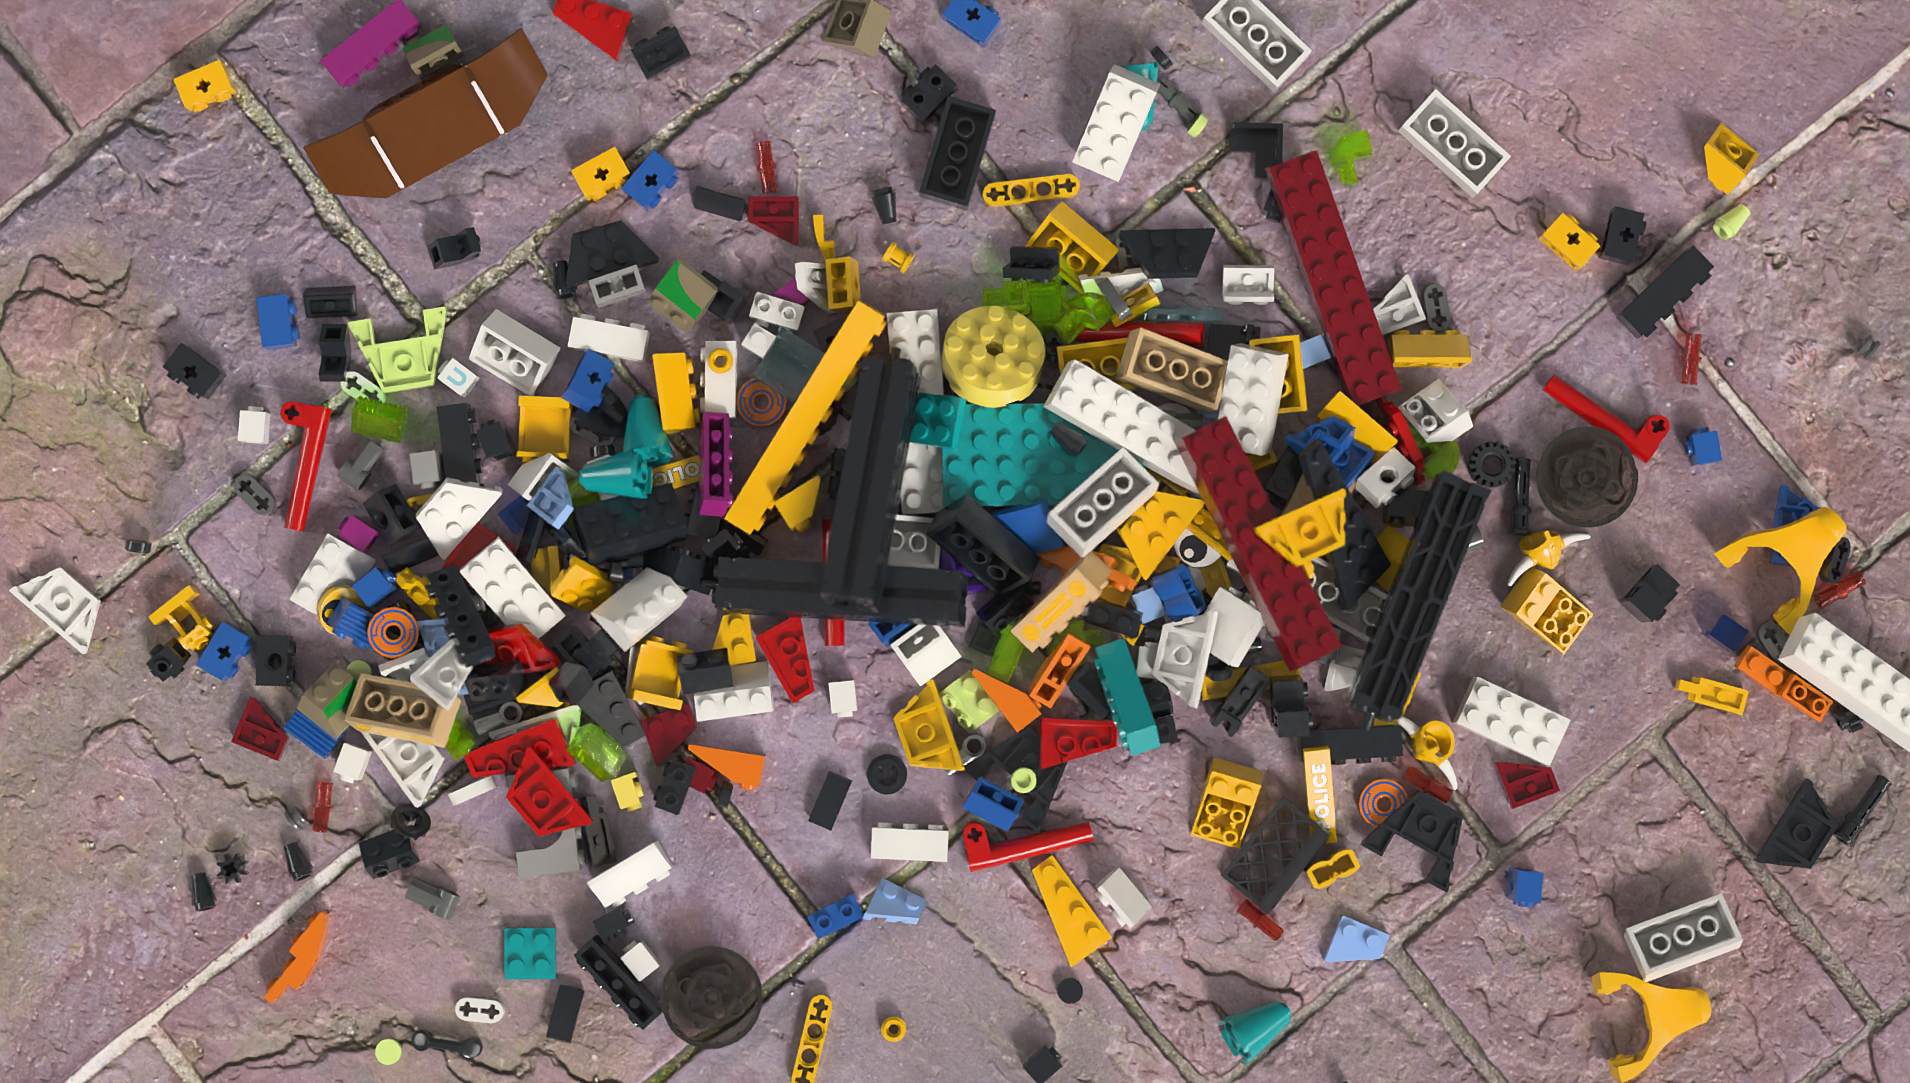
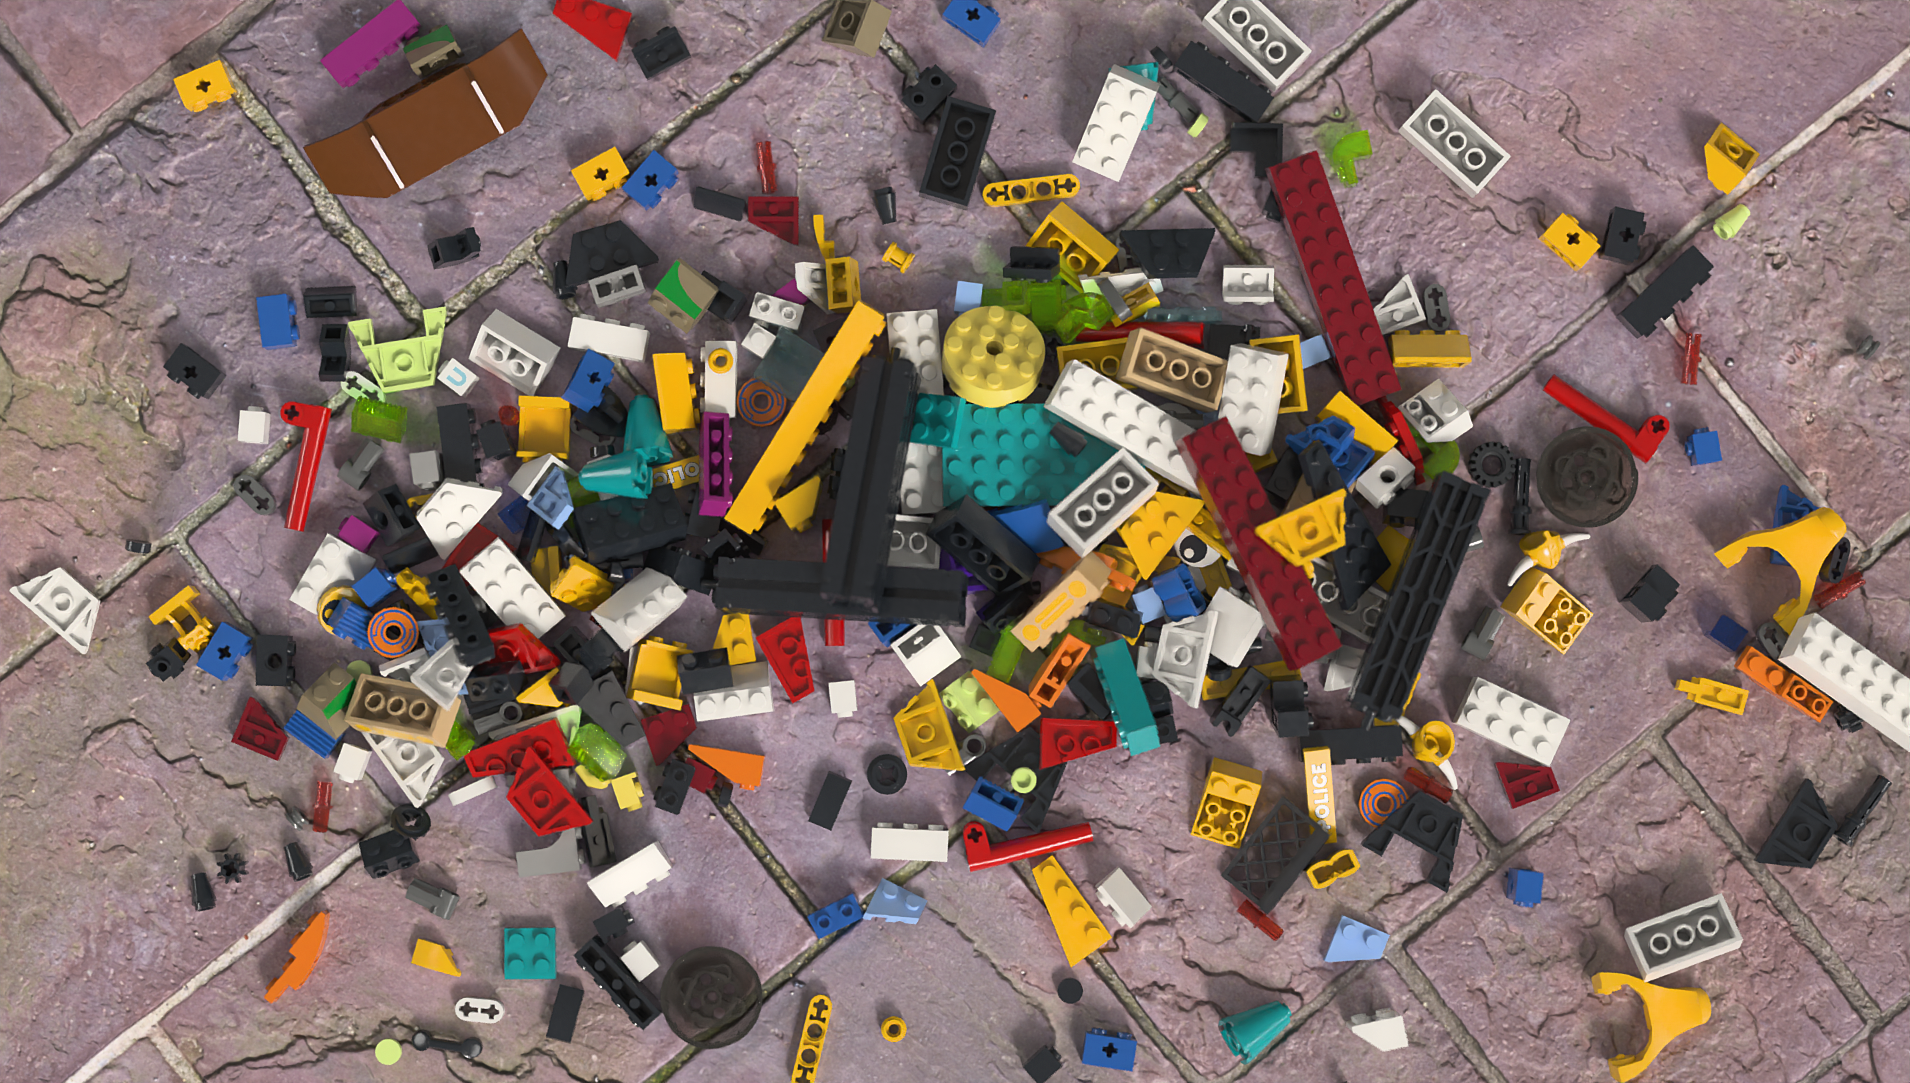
none -> yellow slope [411,938,461,977]
none -> clear red pin [498,405,520,426]
none -> light yellow arm [574,762,612,789]
none -> light blue brick [954,281,983,317]
none -> blue brick [1081,1027,1137,1072]
none -> black brick [1172,41,1274,123]
none -> white slope [1345,1008,1409,1051]
none -> dark grey piece [1461,606,1506,660]

